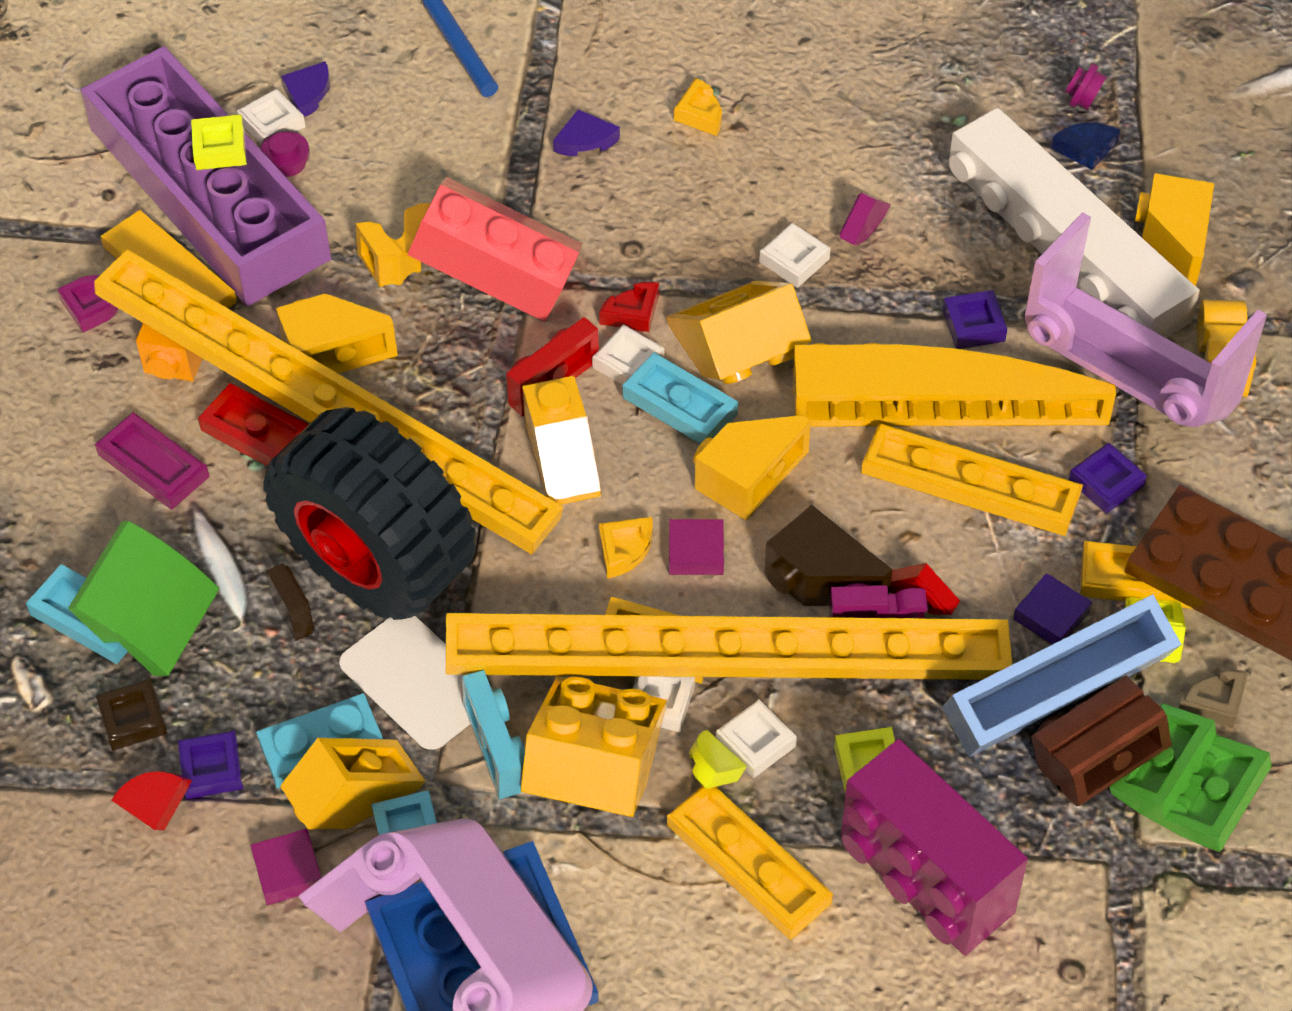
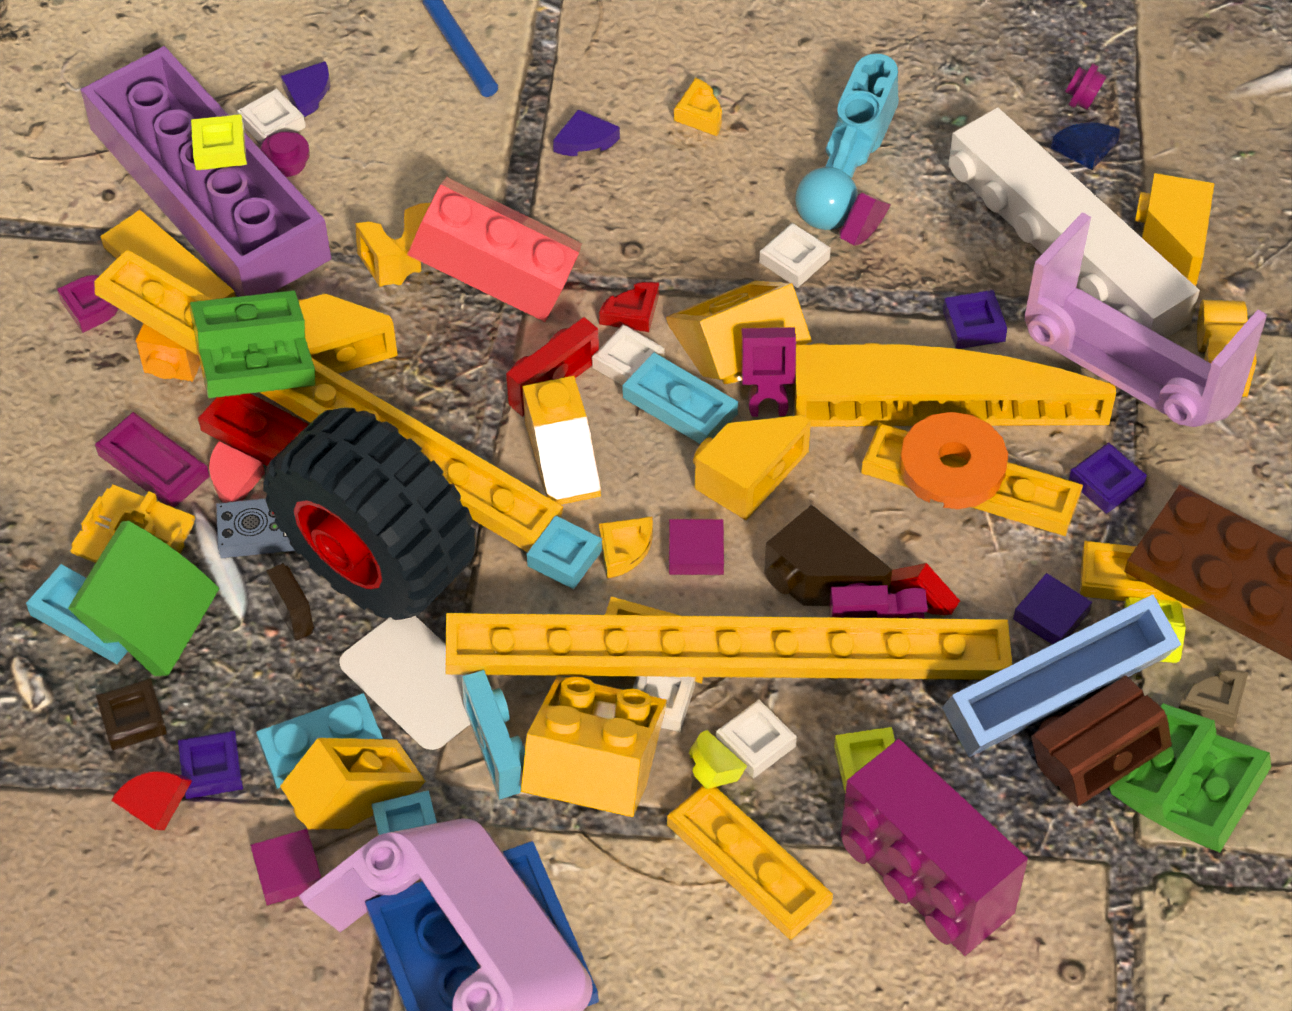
none -> yellow piece [70,484,195,563]
none -> bright green slope [190,290,315,398]
none -> coral tile [209,441,265,503]
none -> sand blue tile [216,498,295,558]
none -> medium azure plate [526,516,602,589]
none -> magenta plate [742,327,796,417]
none -> medium azure beam [795,54,899,230]
none -> orange tile [899,412,1008,510]

